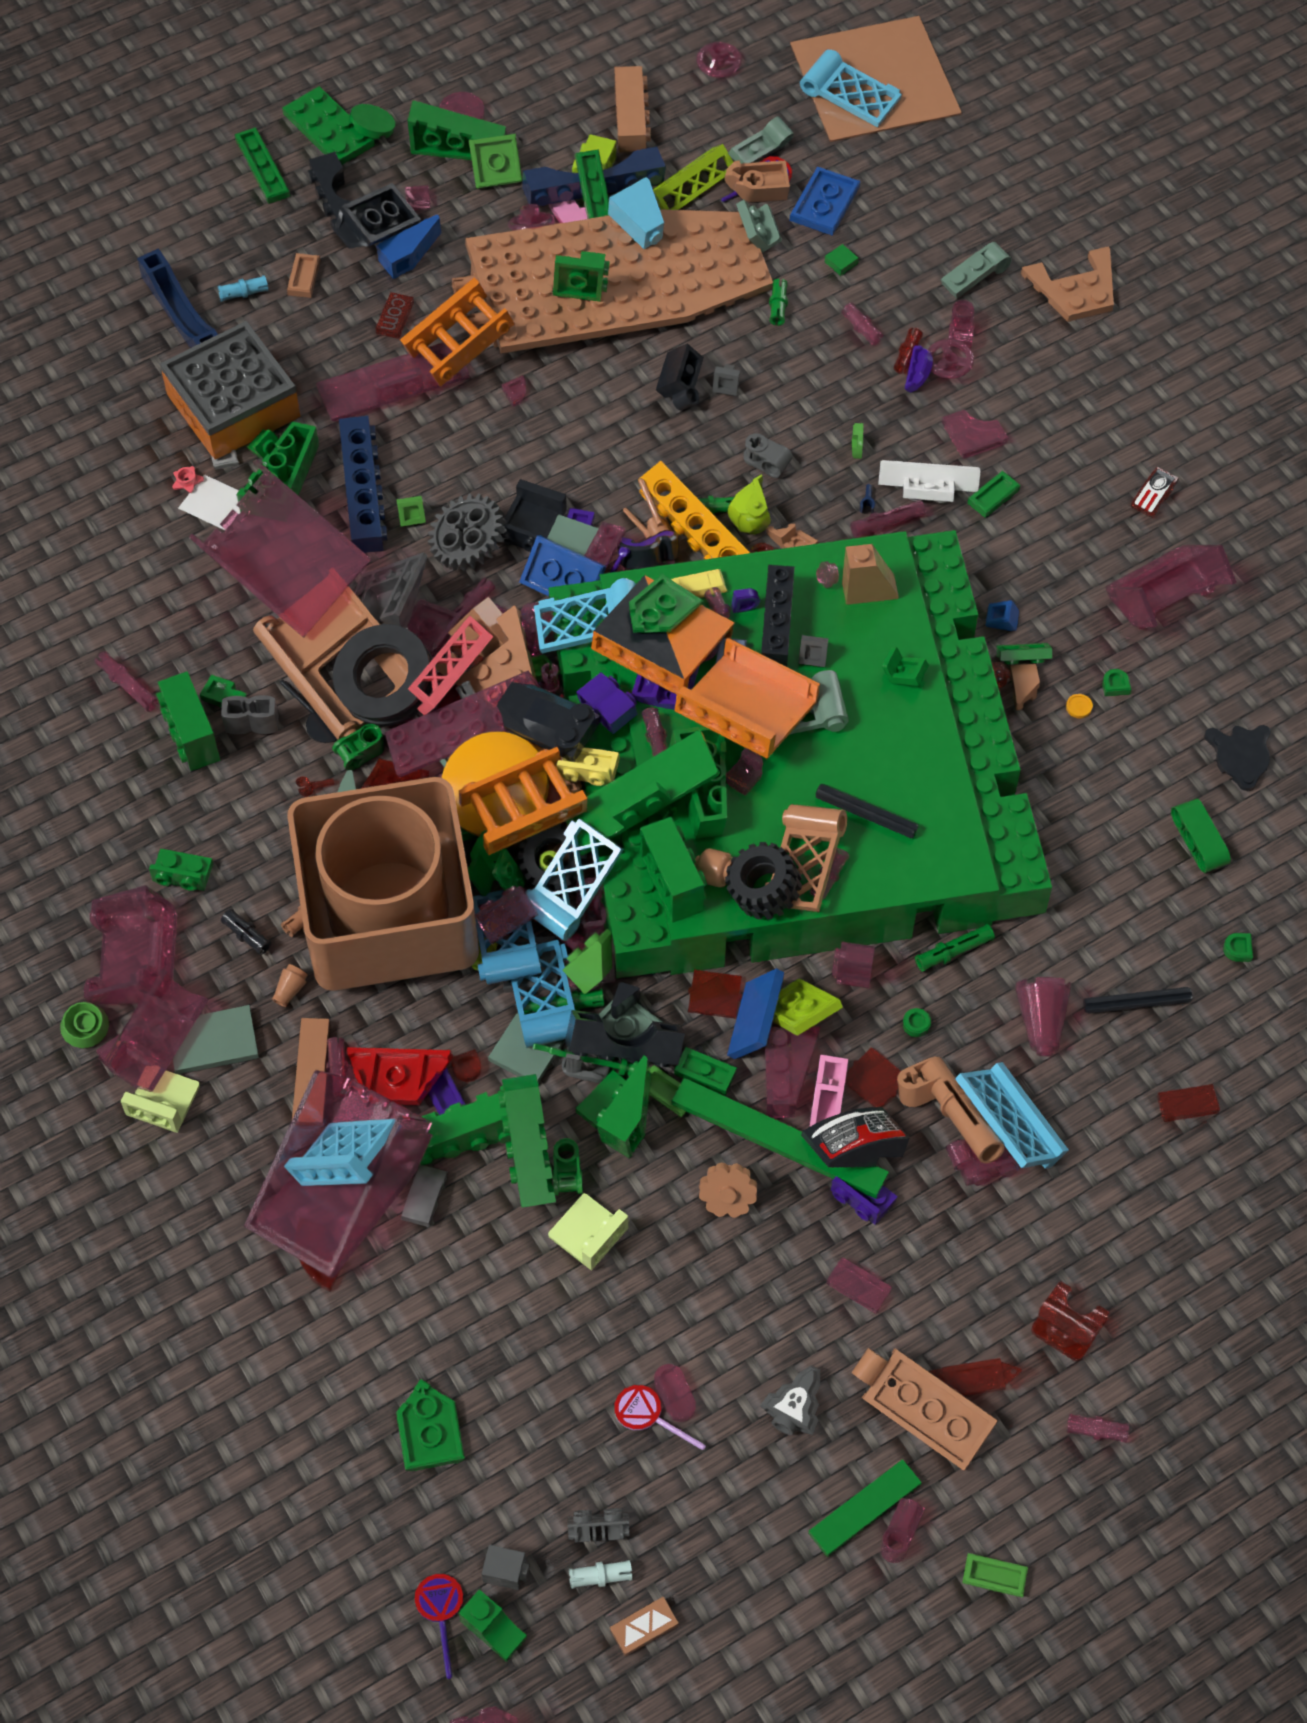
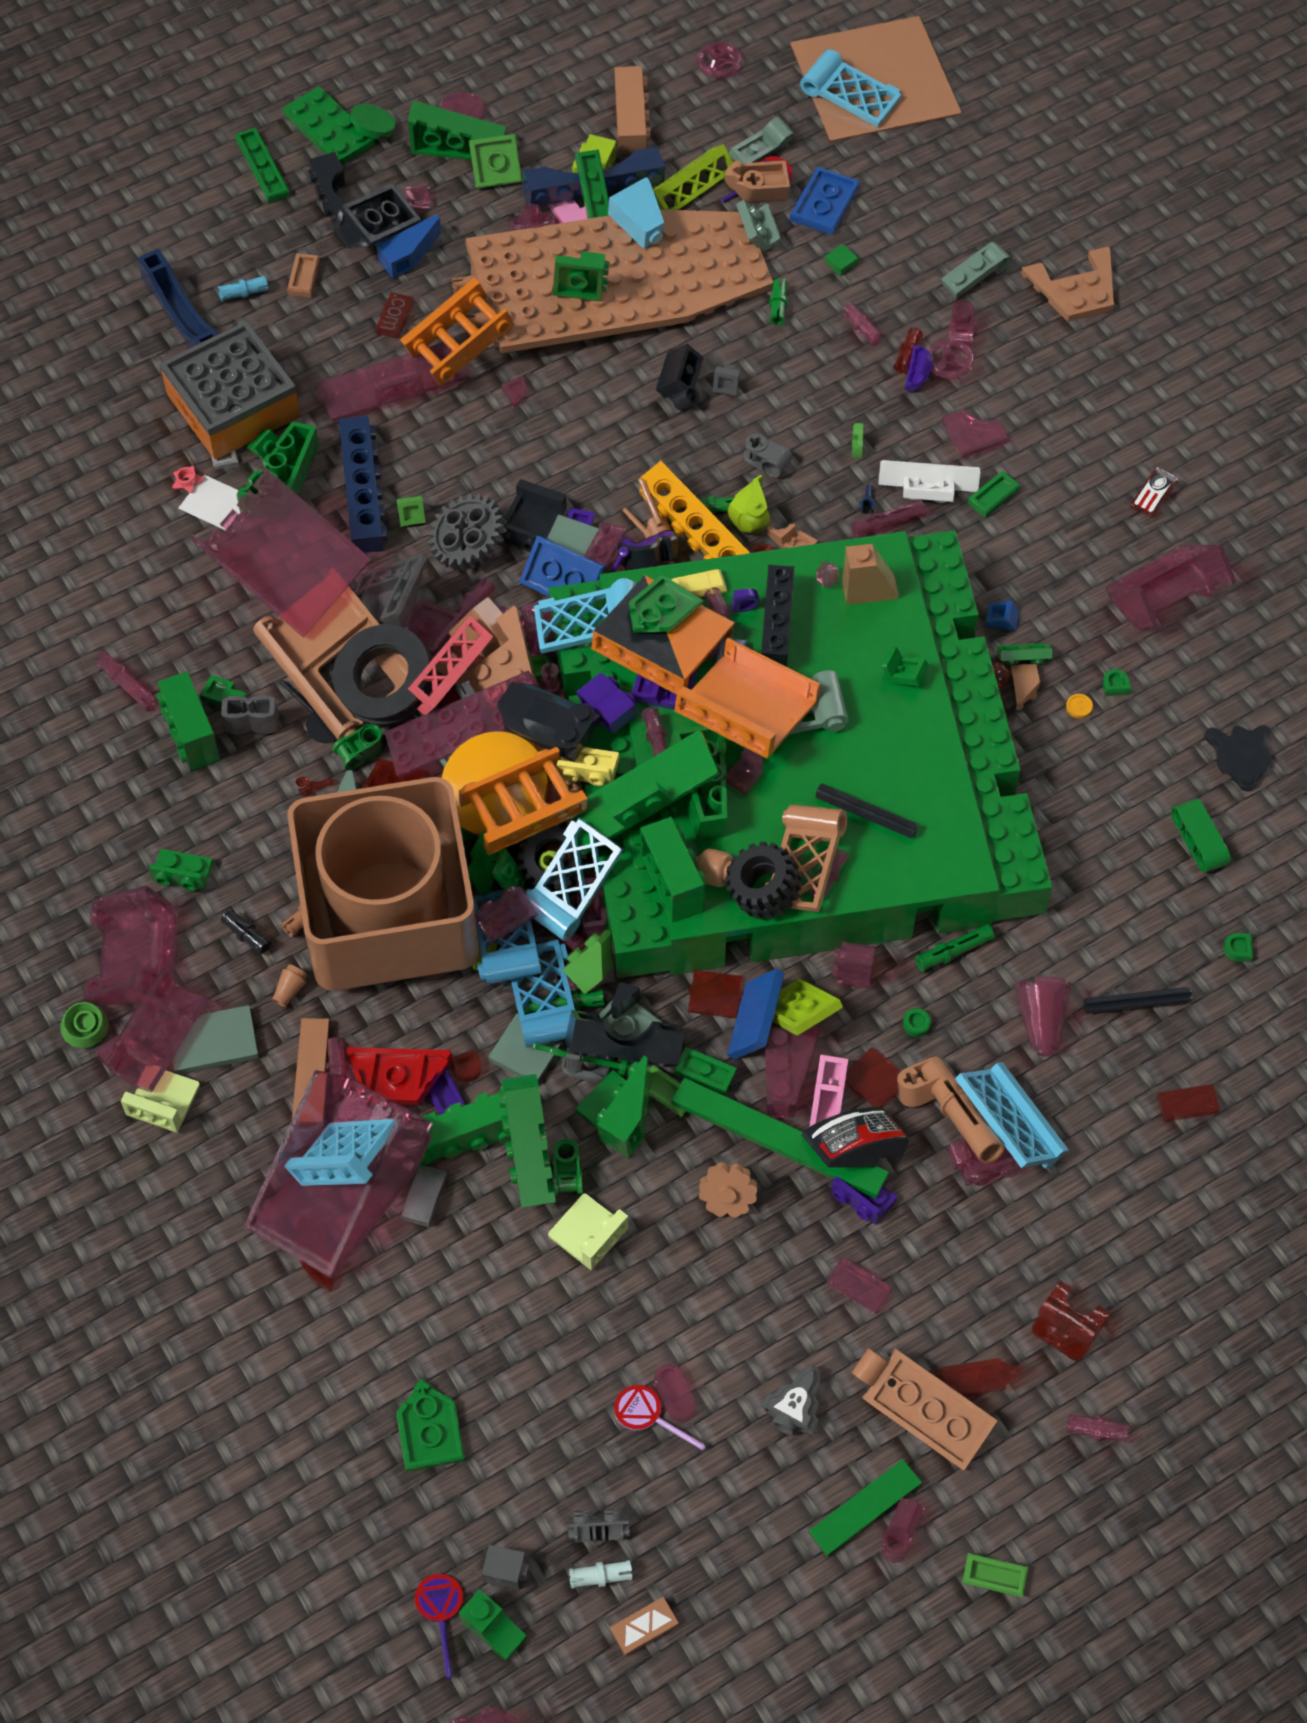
dark grey tile [799,635,829,667] -> none

